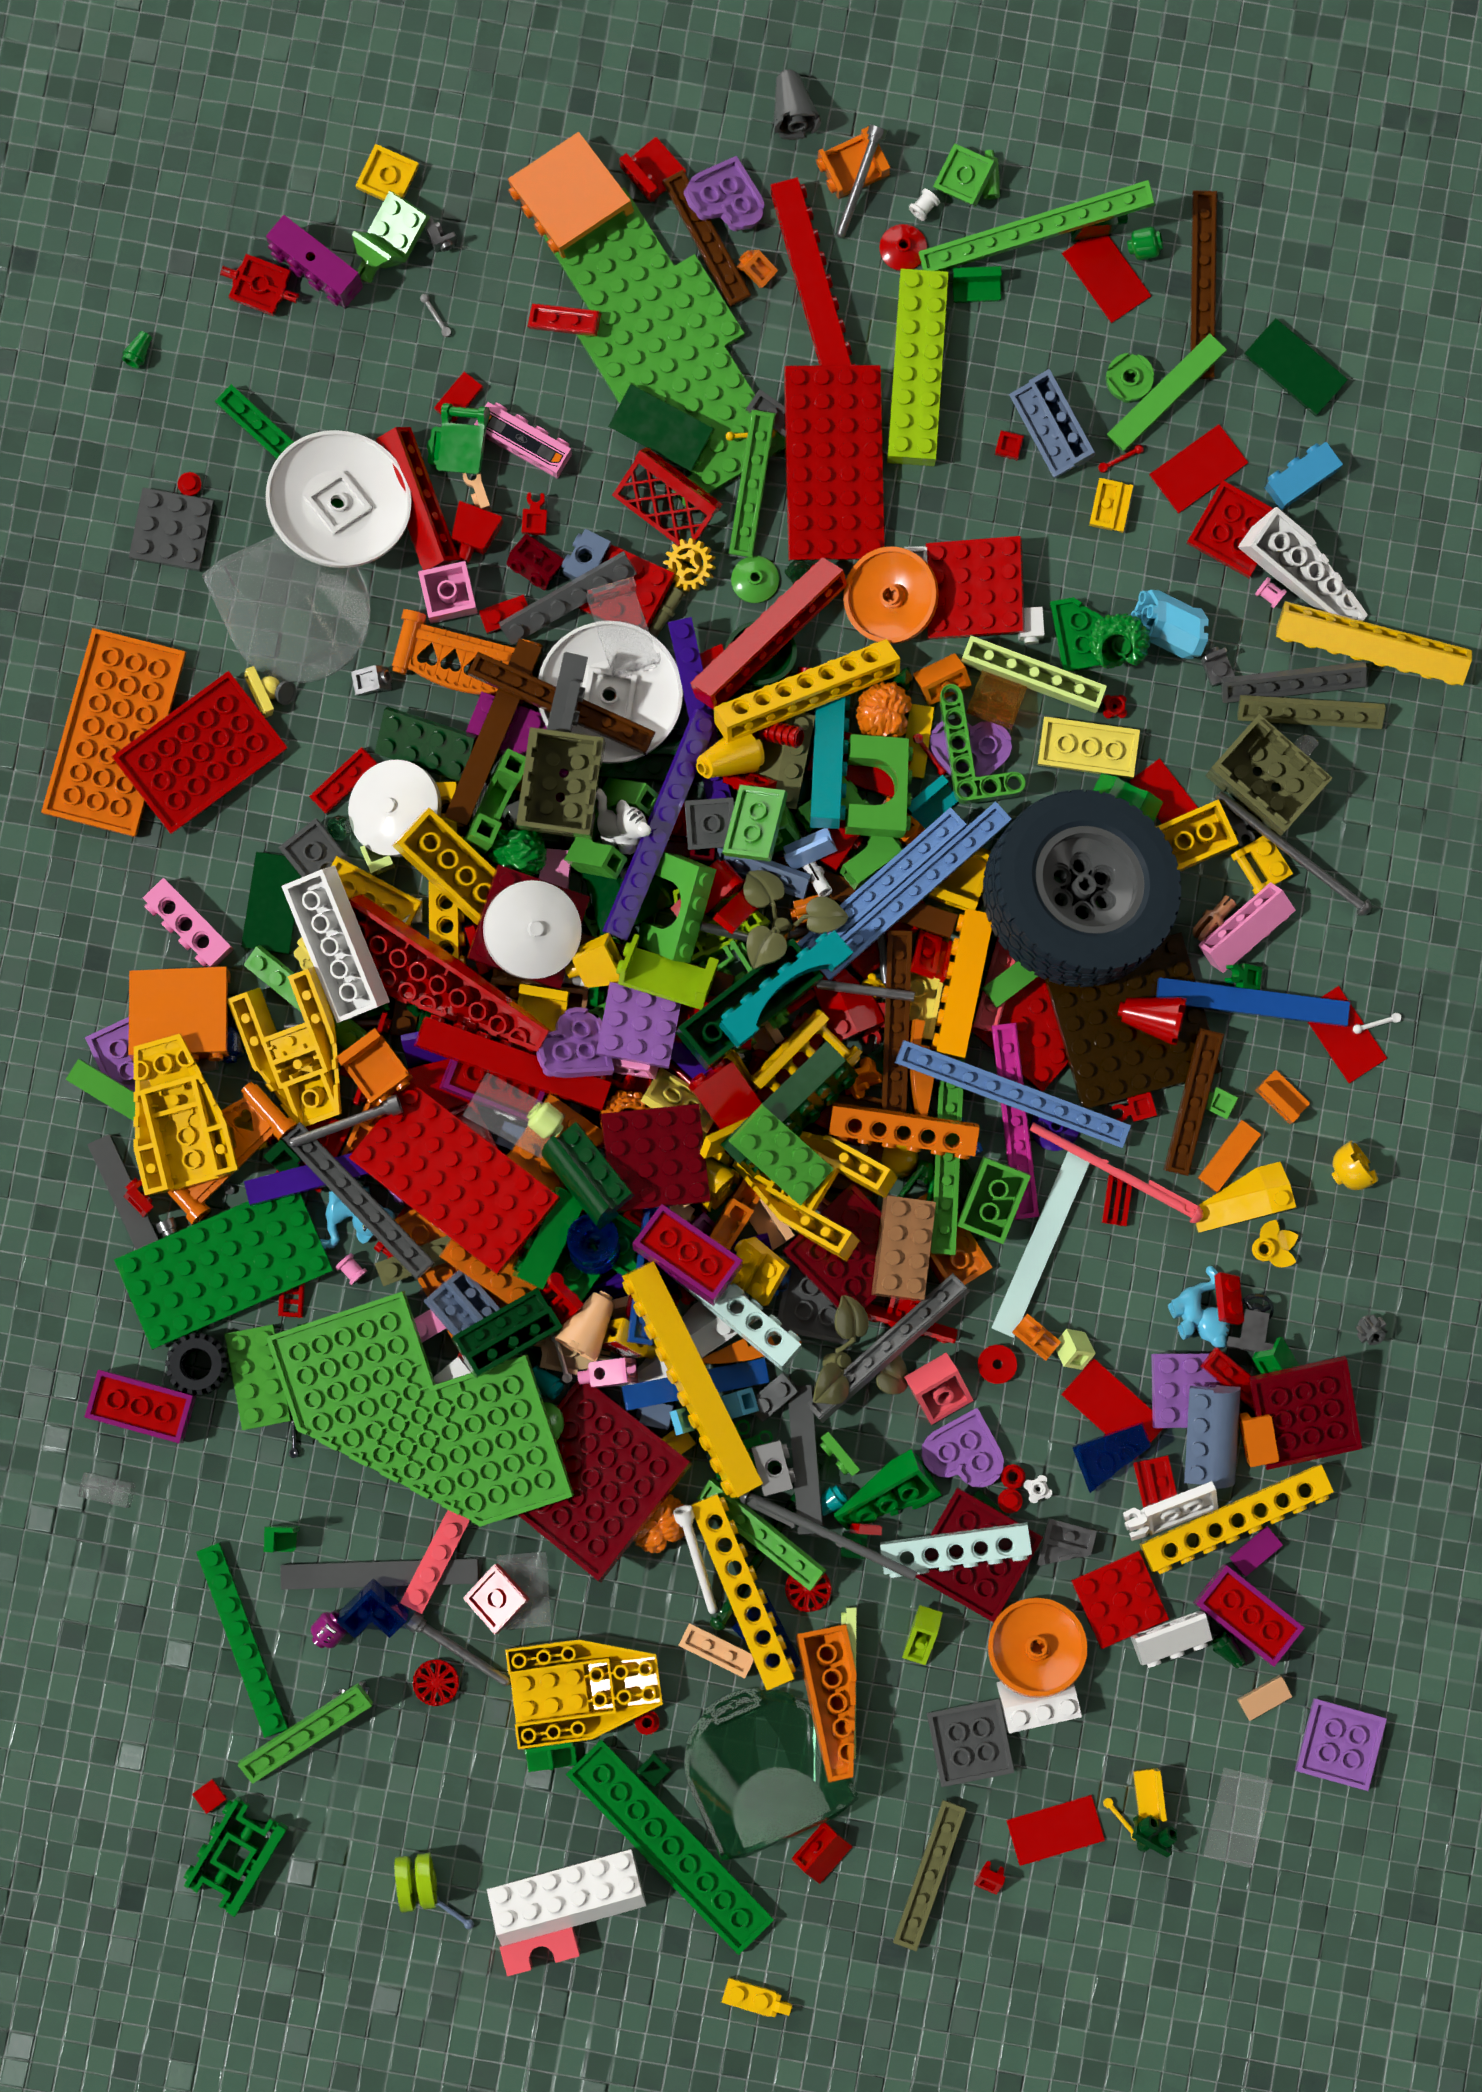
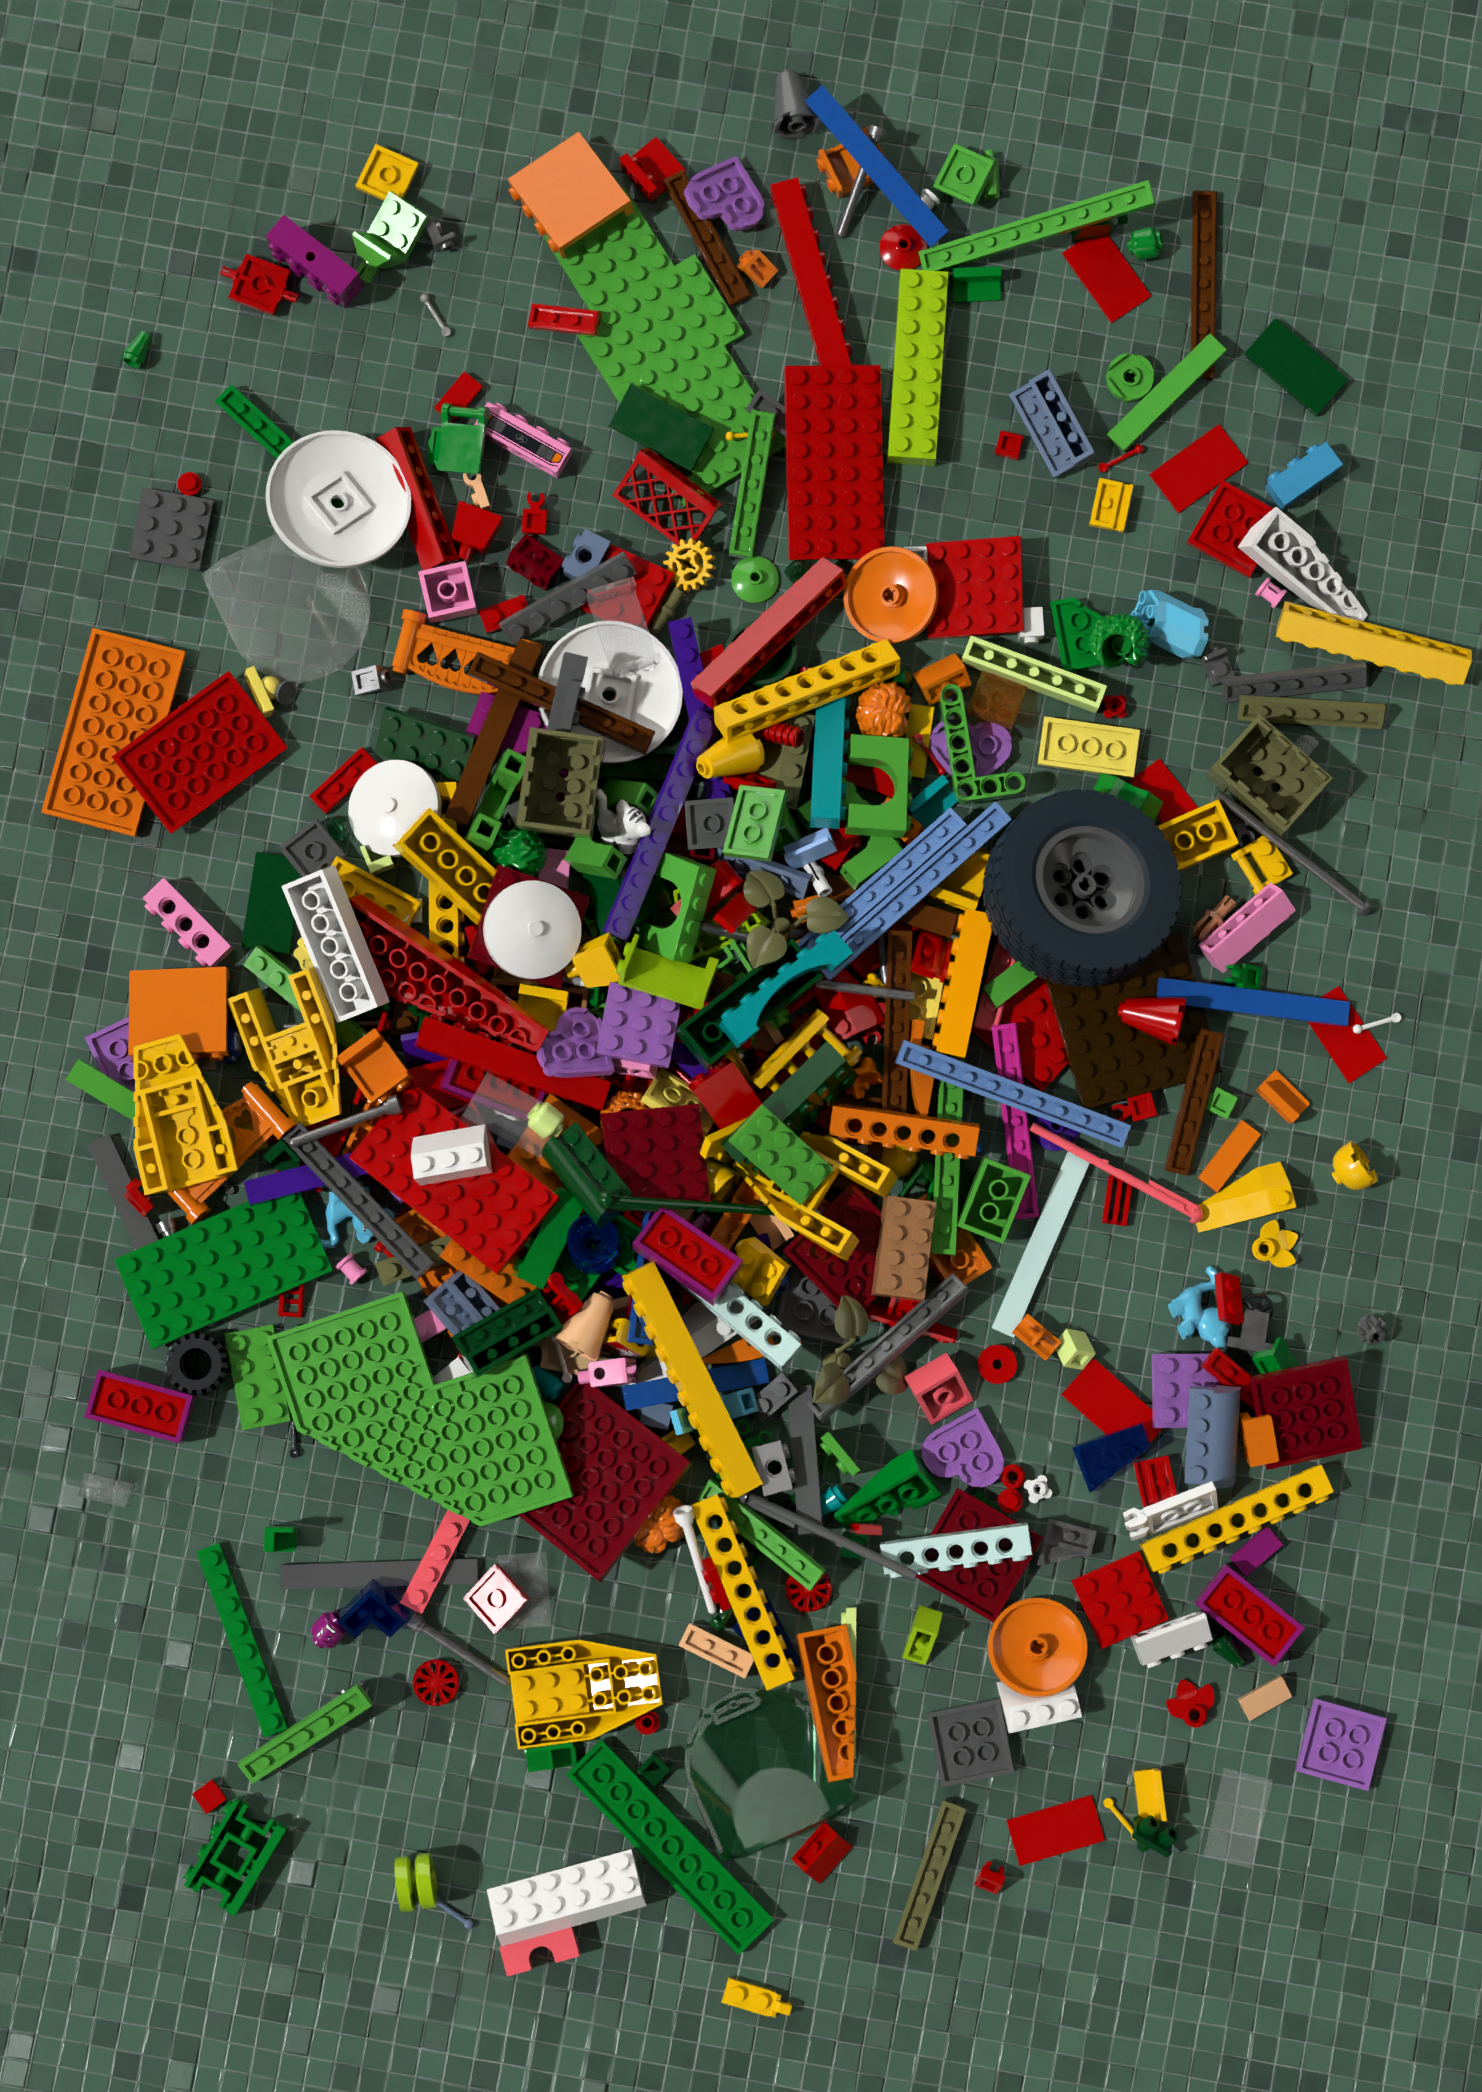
none -> white slope [411,1124,492,1186]
none -> dark green bar [597,1190,775,1216]
none -> red plate [701,1556,731,1612]
none -> blue tile [805,85,949,247]
none -> red plate [1166,1679,1214,1728]

